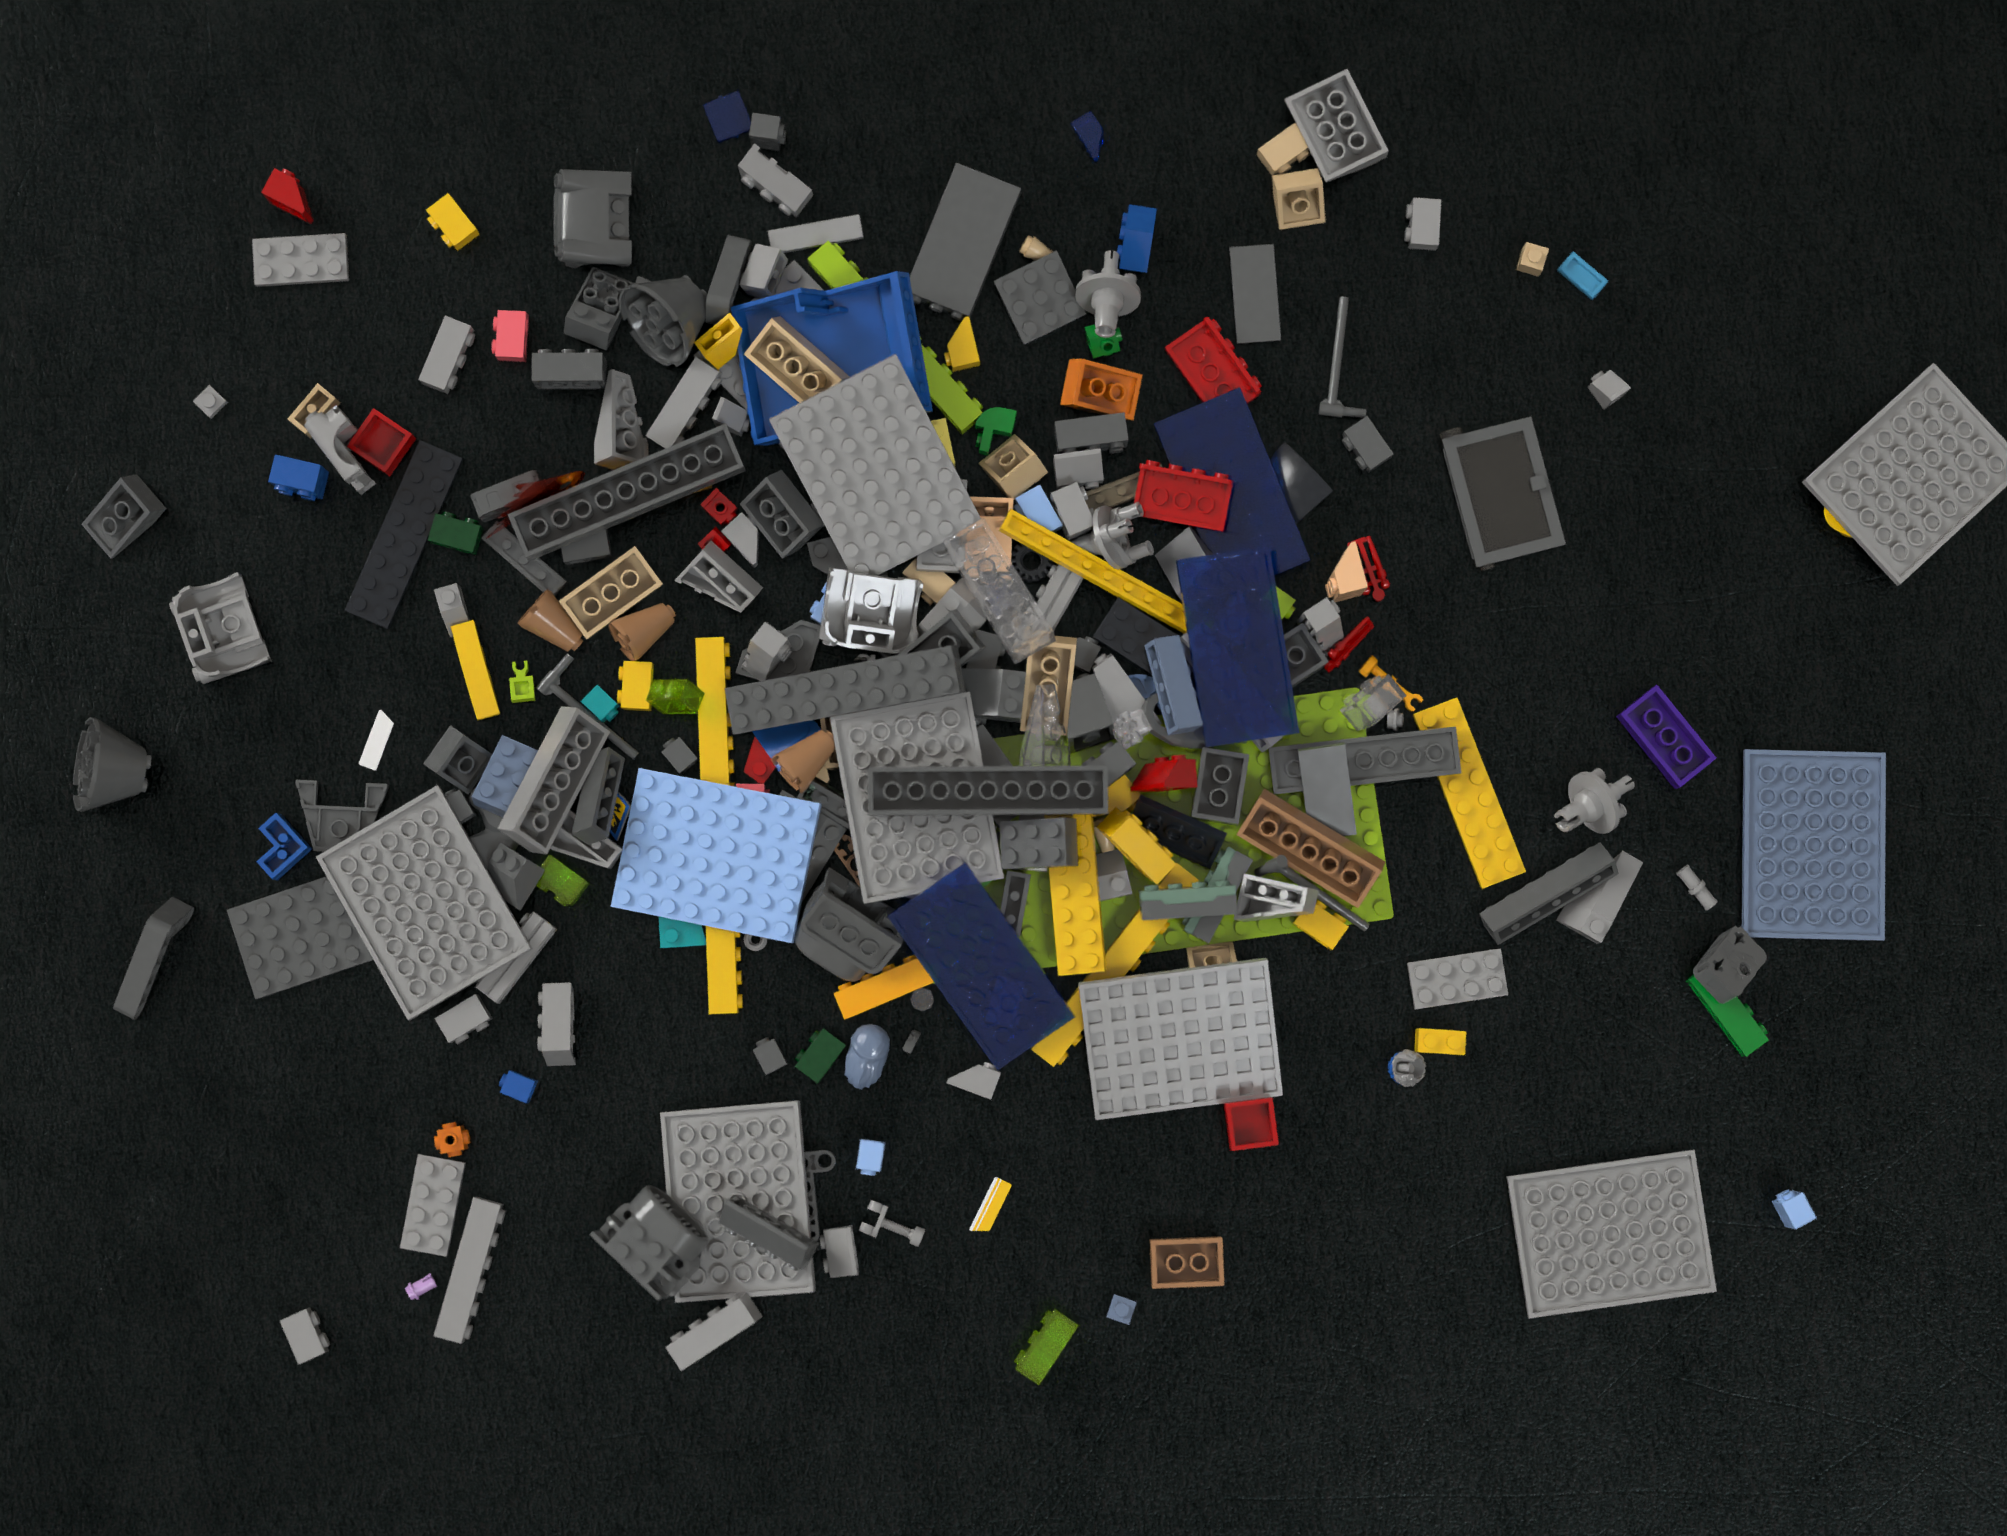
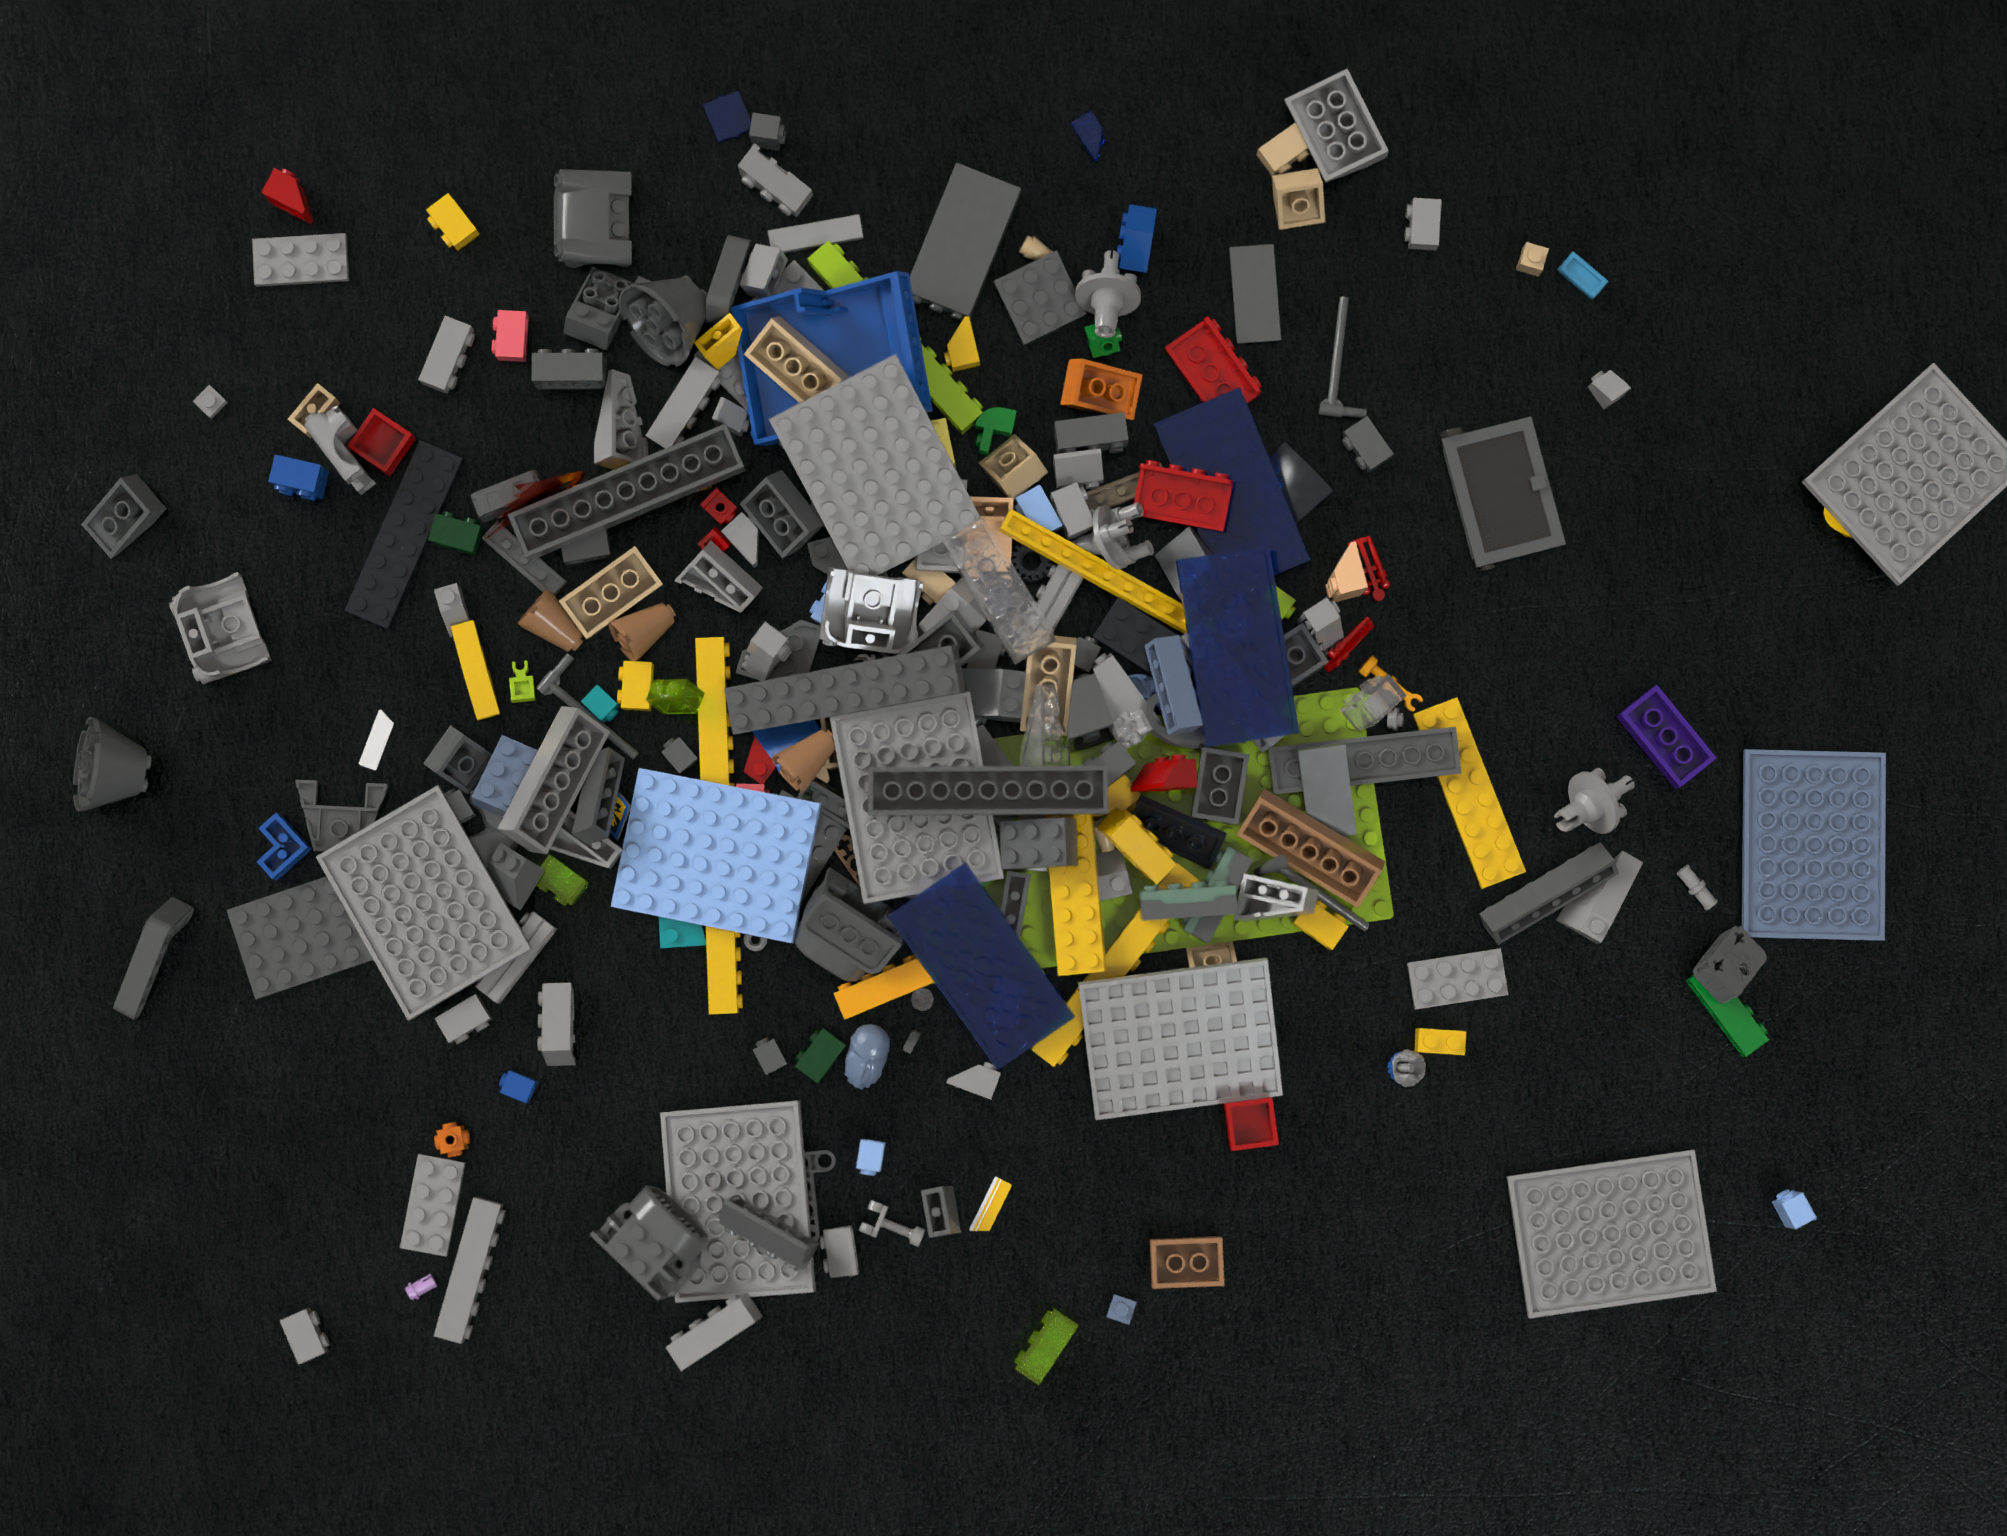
none -> dark grey brick [921,1186,961,1238]

